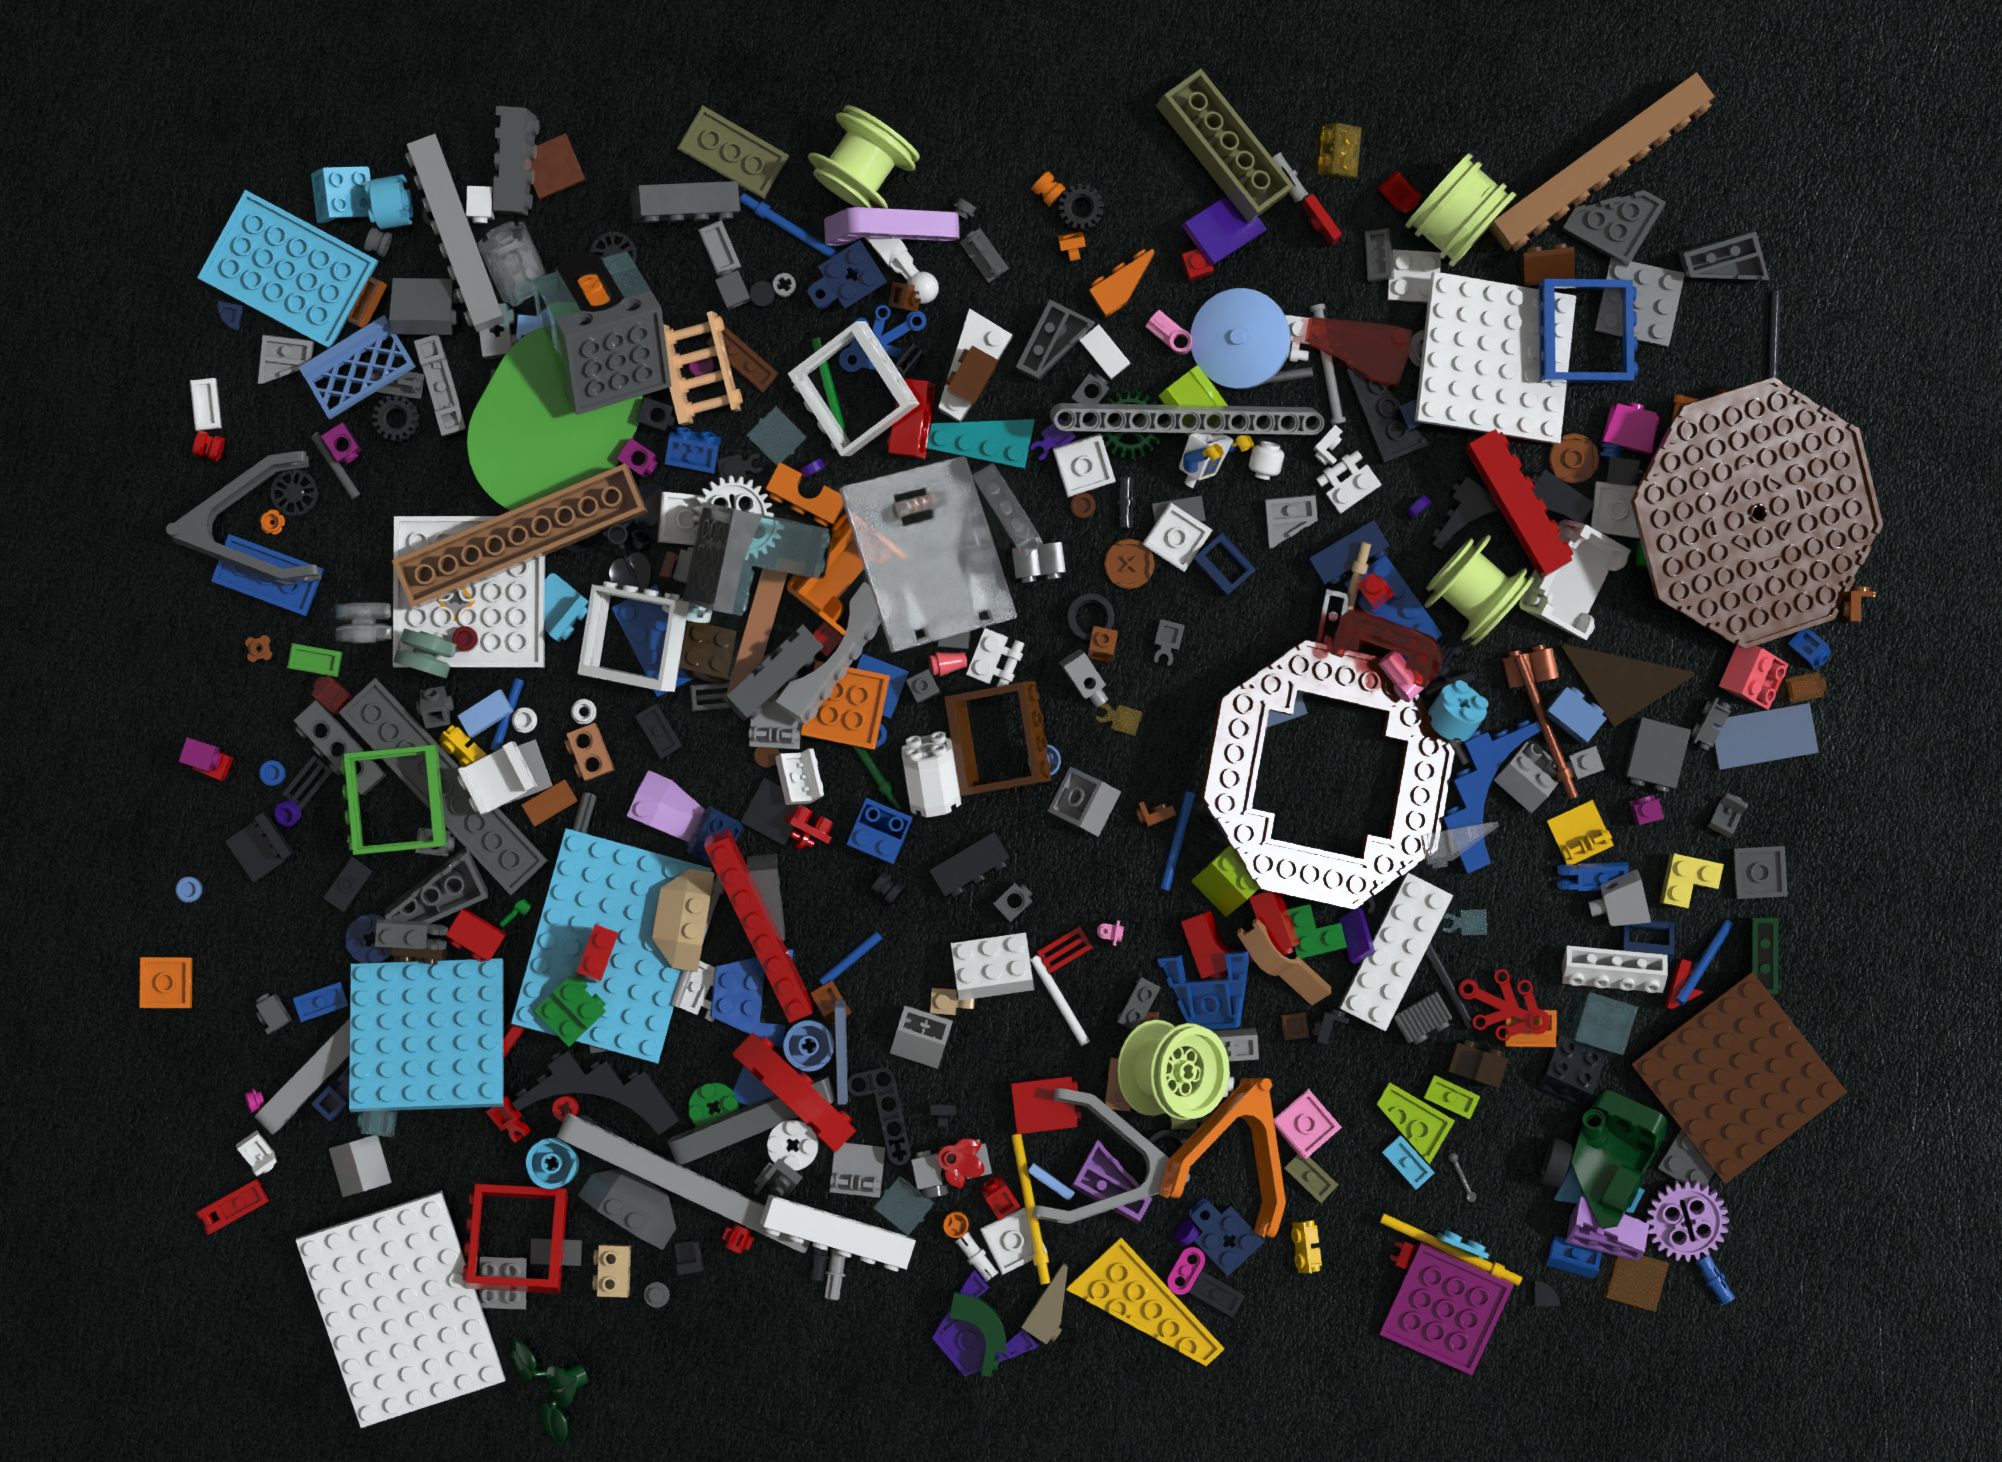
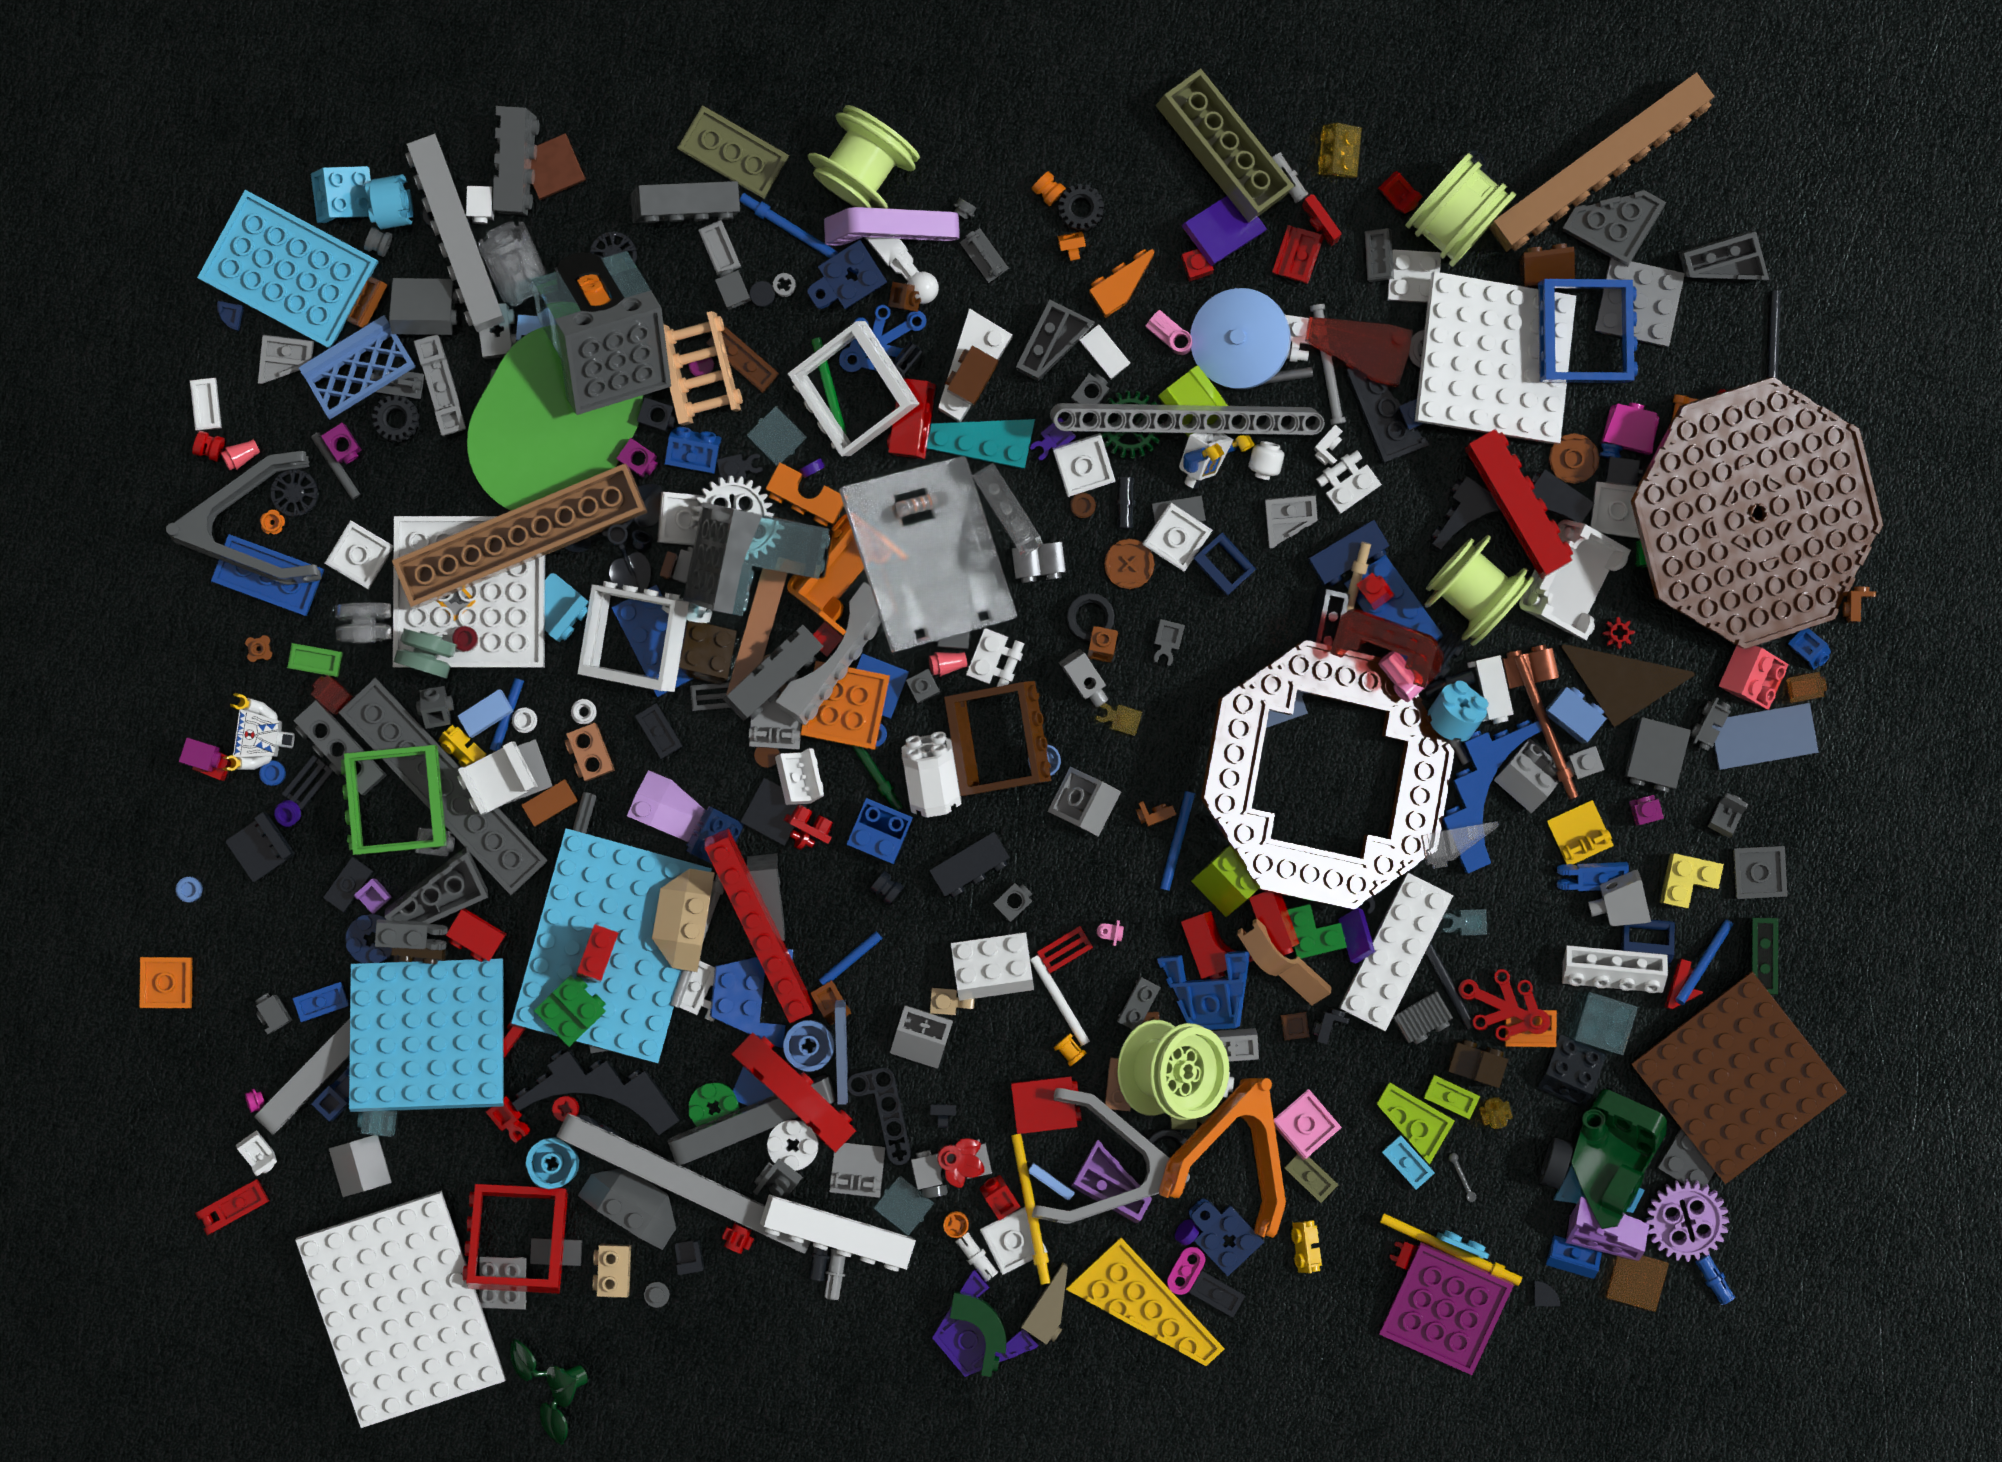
green hand [499,899,532,927] -> none
dark purple tile [1407,496,1432,519] -> none
none -> coral cone [221,439,260,470]
none -> torso [222,693,295,771]
none -> white tile [325,520,394,589]
none -> medium lavender panel [354,879,393,914]
none -> light orange bush [1054,1033,1086,1067]
none -> red plate [1272,225,1324,284]
none -> white brick [1467,655,1514,724]
none -> clear yellow gear [1480,1097,1513,1129]
none -> red gear [1602,617,1635,649]

